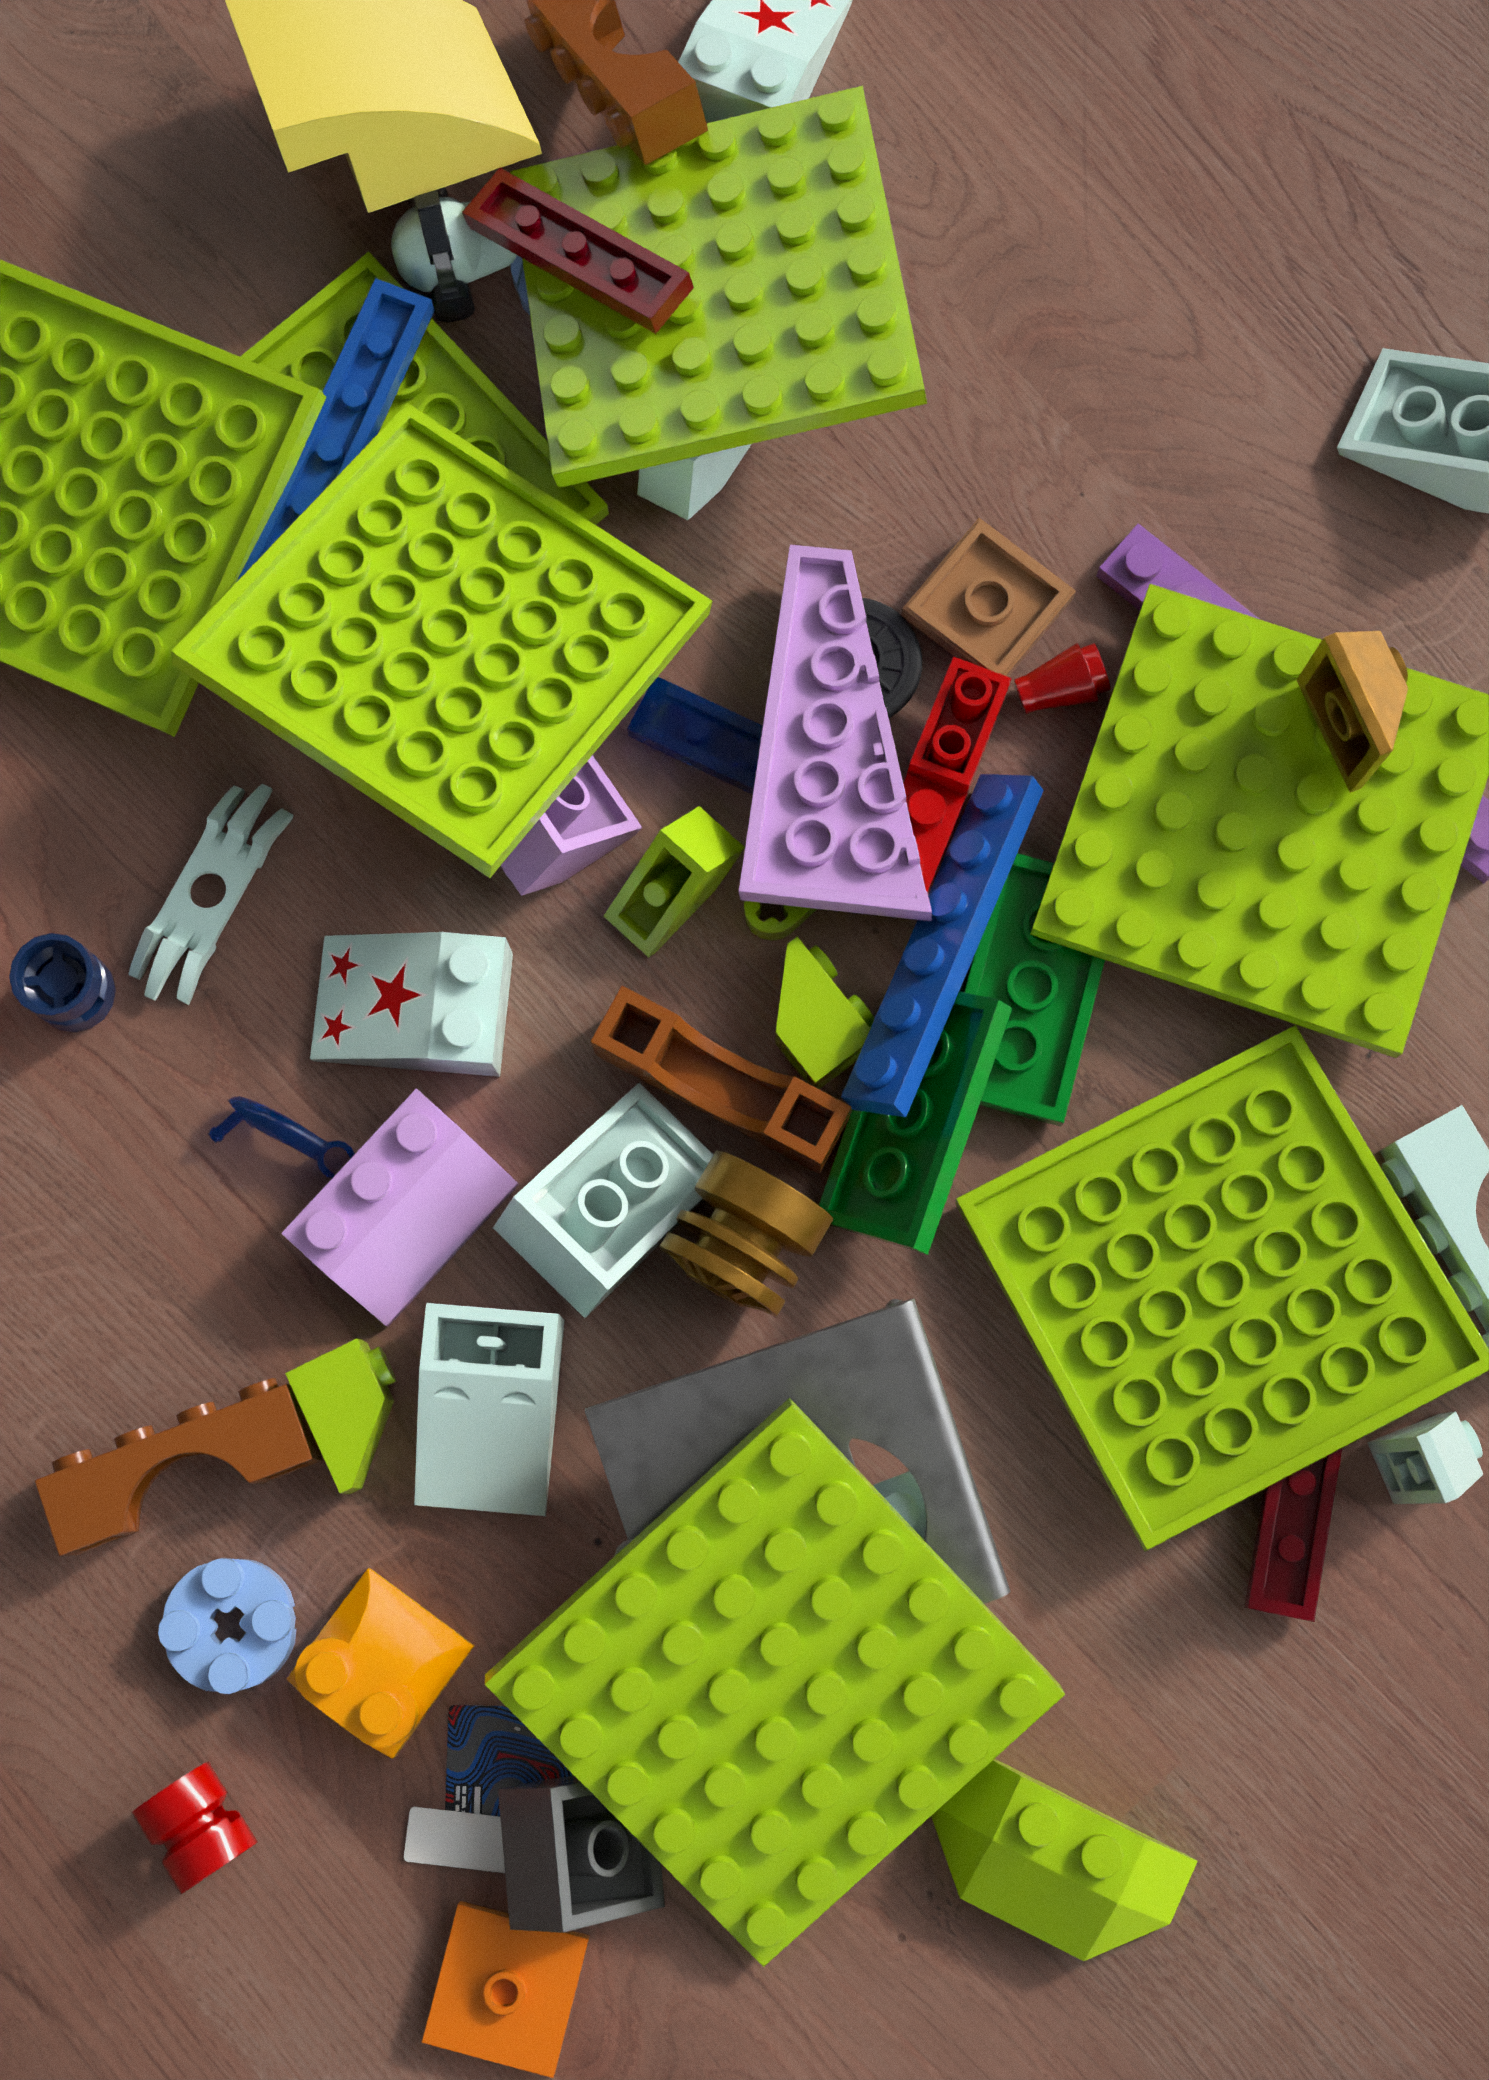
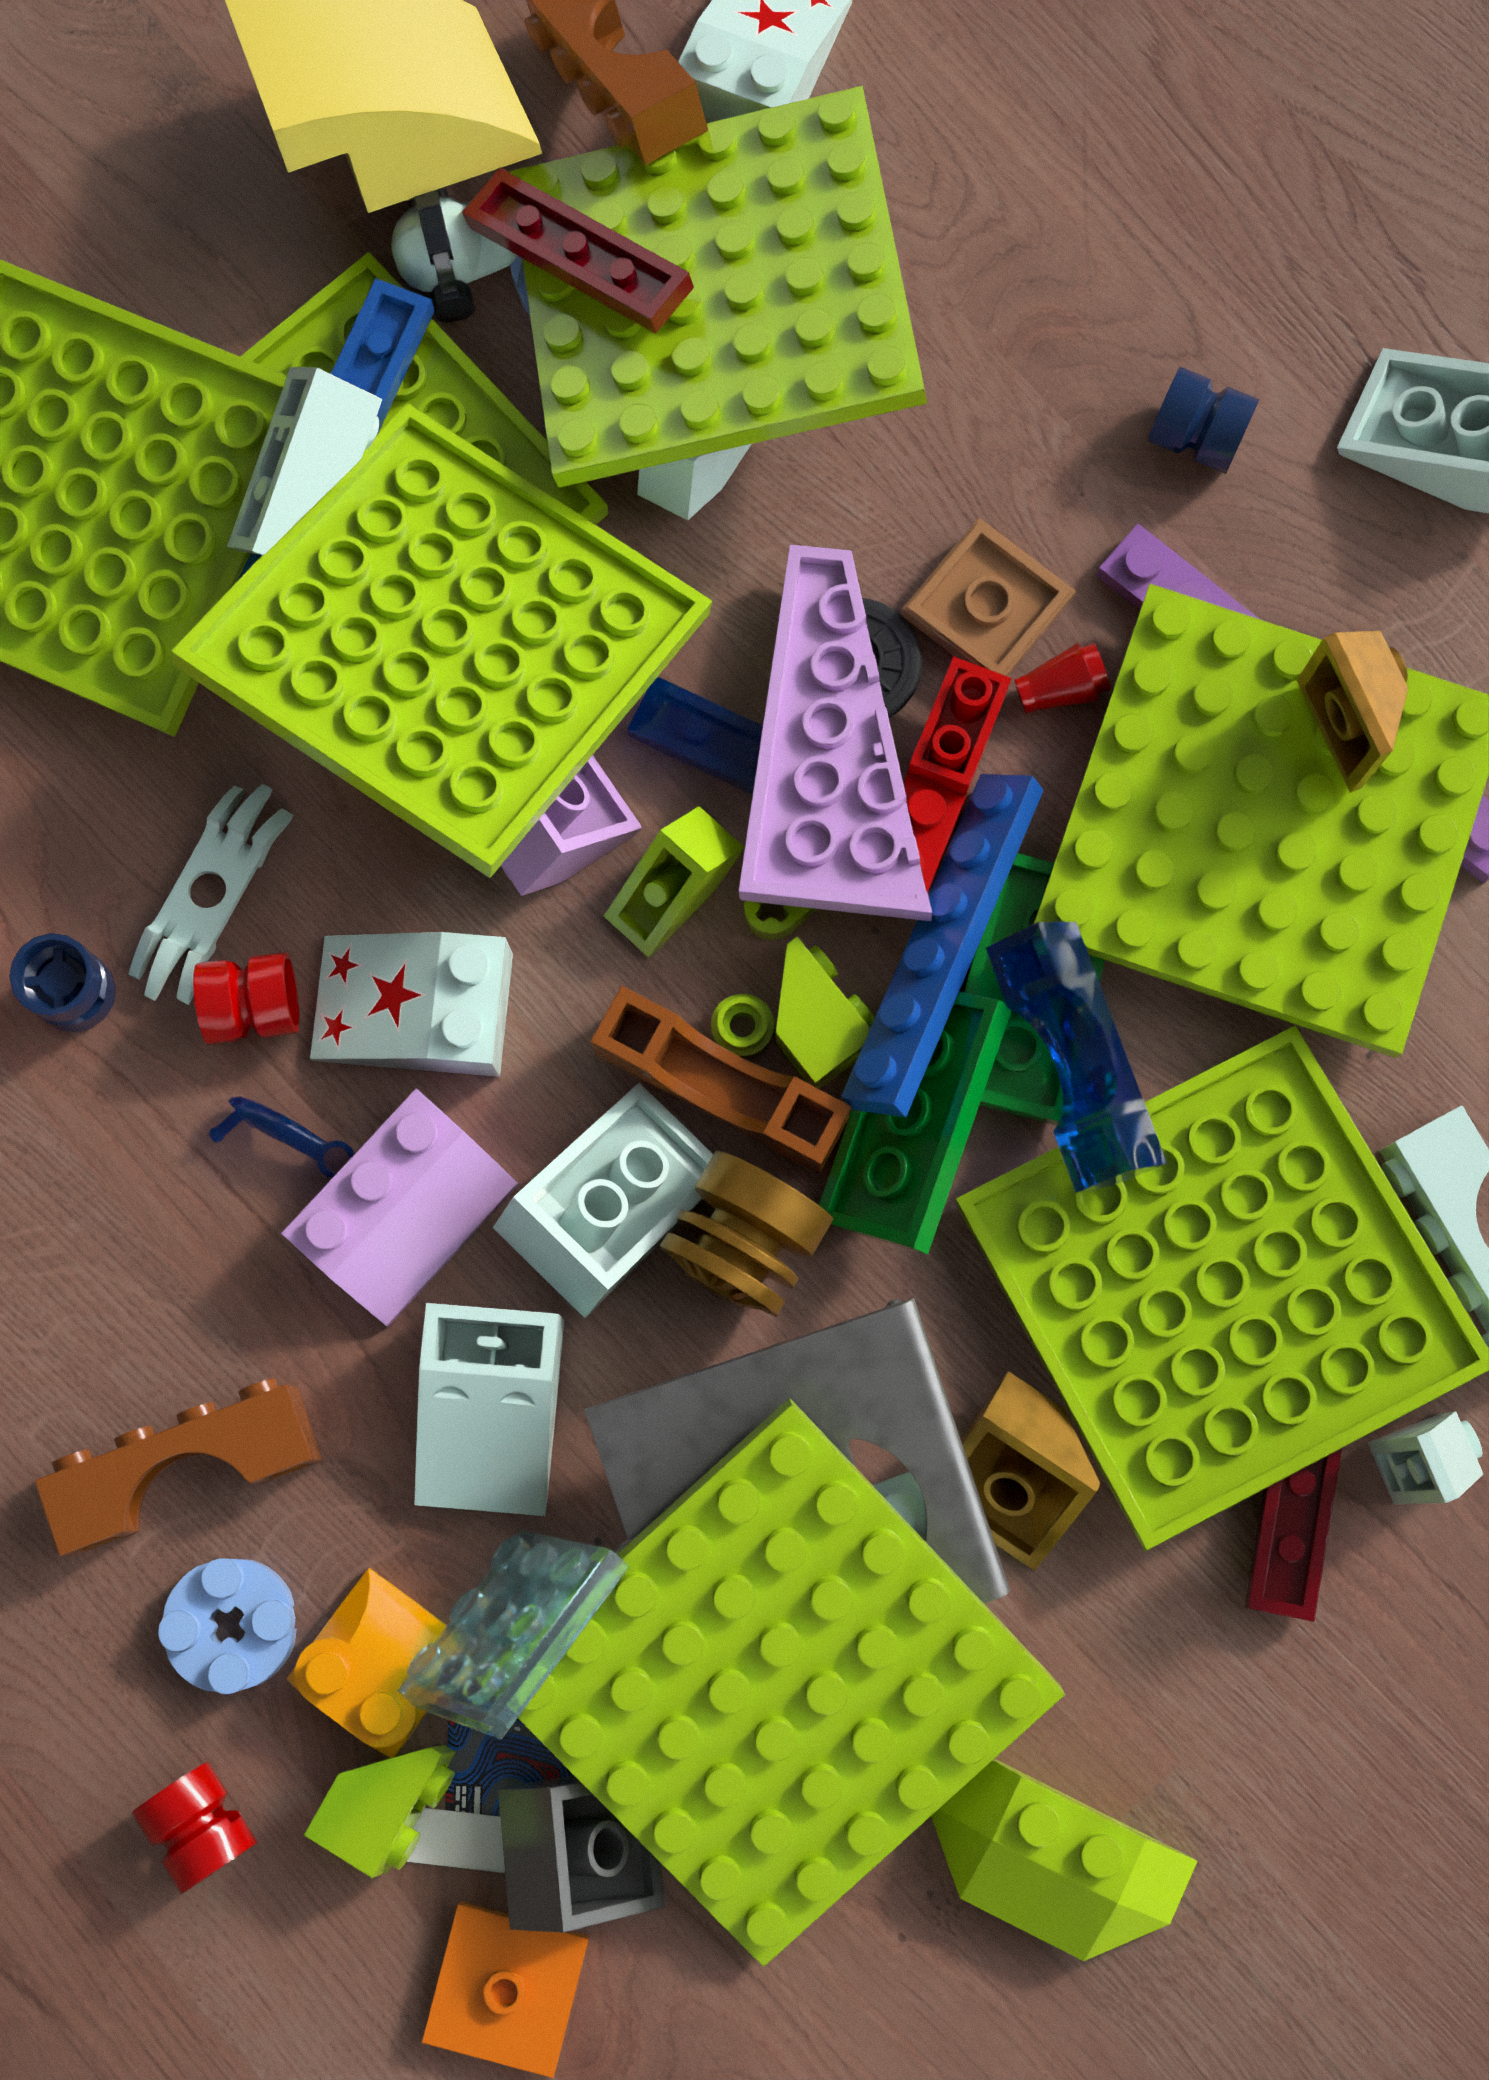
lime slope [285,1338,396,1494] -> none
none -> red wheel [193,952,300,1045]
none -> light aqua slope [227,367,382,556]
none -> lime slope [304,1745,456,1878]
none -> clear light blue plate [397,1530,629,1740]
none -> lime plate [711,994,774,1058]
none -> pearl gold slope [961,1371,1100,1571]
none -> clear blue arch [986,922,1167,1193]
none -> dark blue wheel [1147,366,1259,474]

